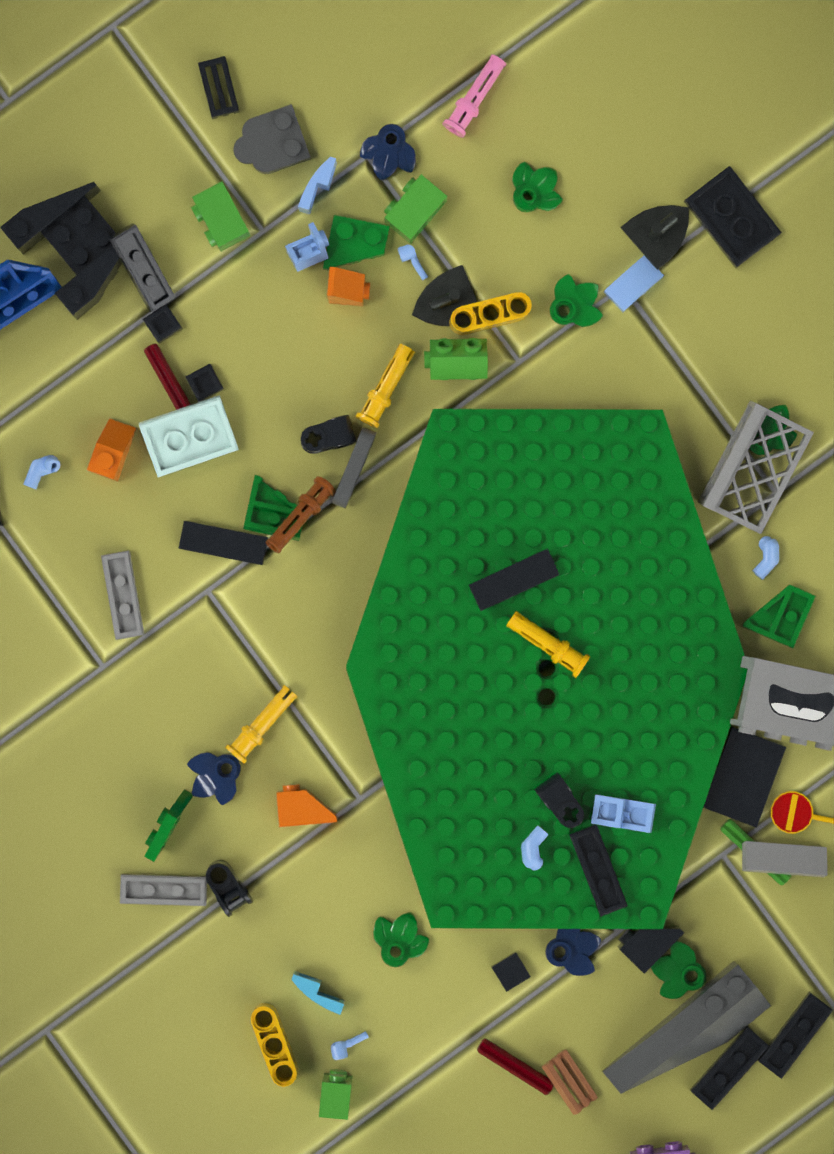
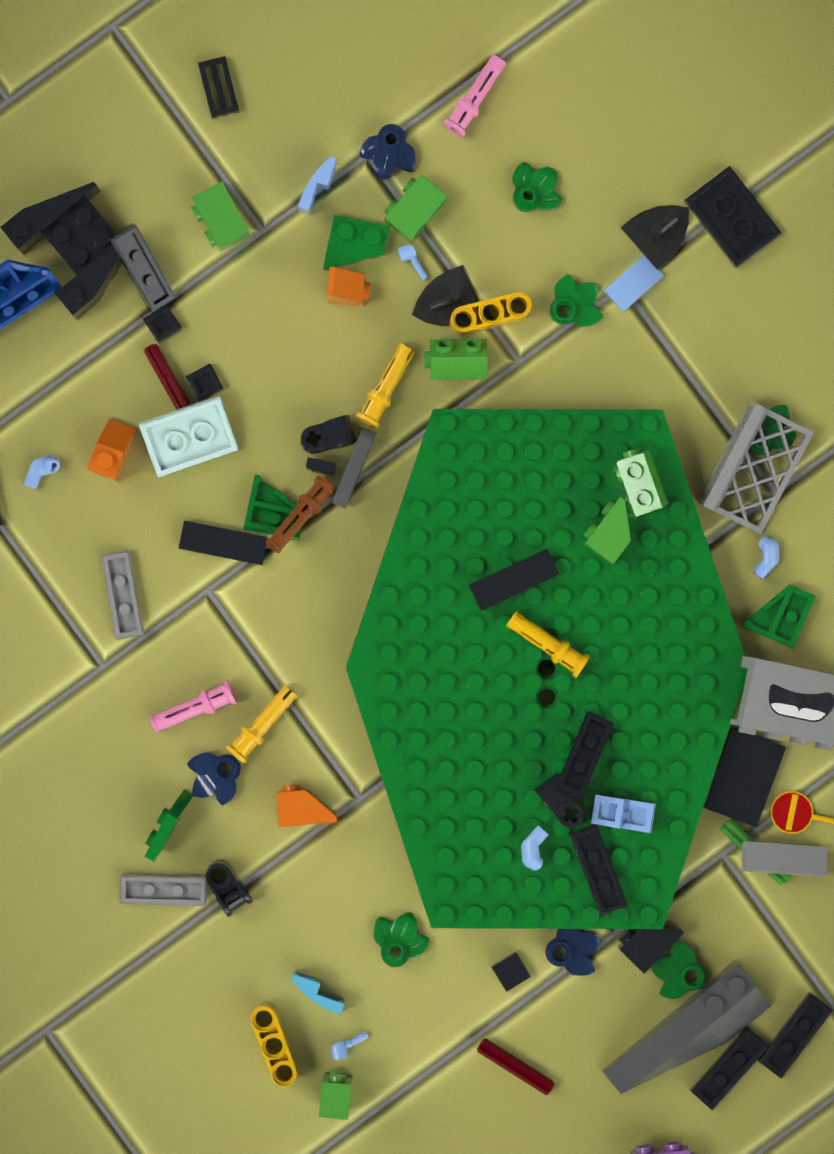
dark grey plate [233,104,311,174] -> none
light blue bracket [285,222,329,272] -> none
nougat tile [542,1050,598,1115] -> none
none -> bright pink pin [150,680,237,733]
none -> black tile [306,457,337,476]
none -> black tile [554,711,614,802]
none -> bright green slope [583,497,631,565]
none -> brick [615,447,668,517]

